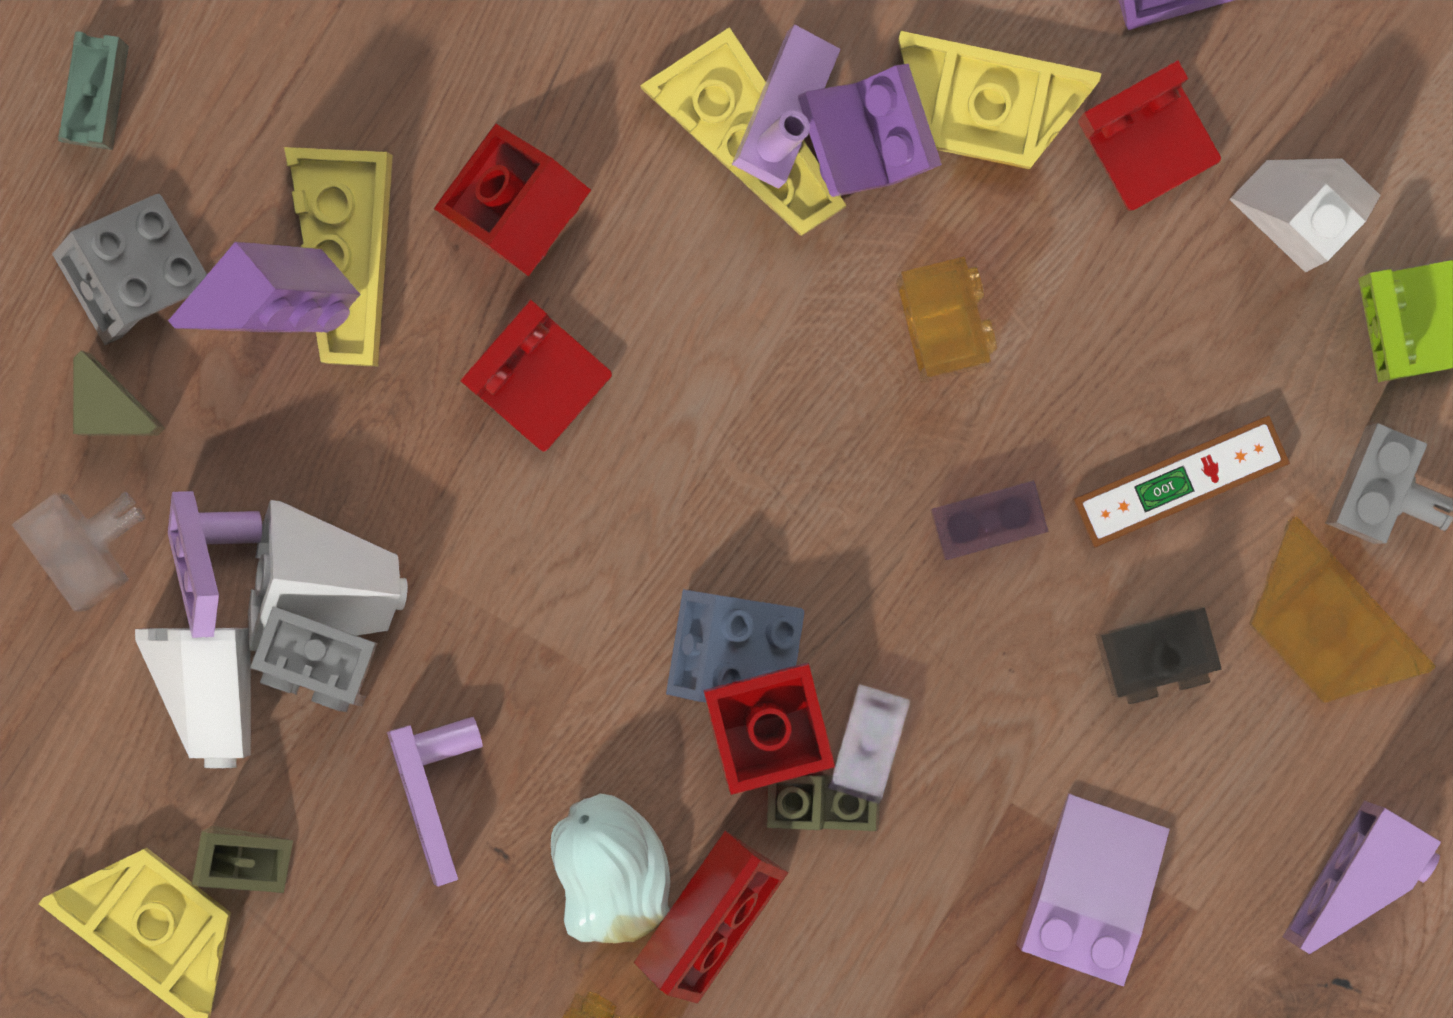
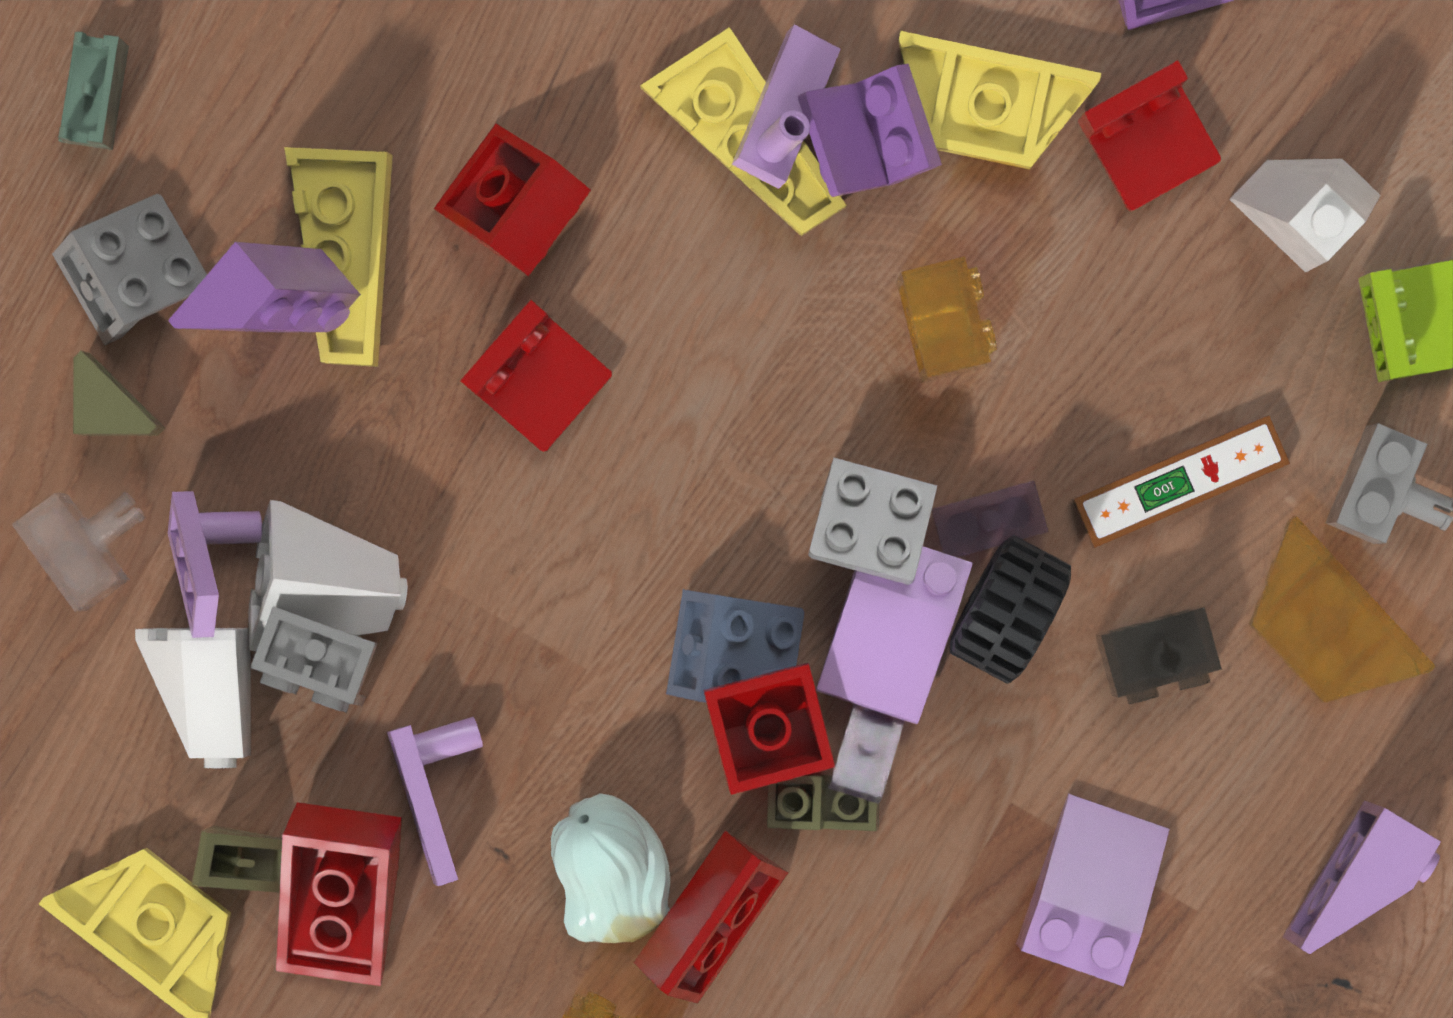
none -> red slope [276,802,402,986]
none -> light grey bracket [808,458,937,585]
none -> lavender slope [816,546,973,724]
none -> black tyre [950,535,1071,684]

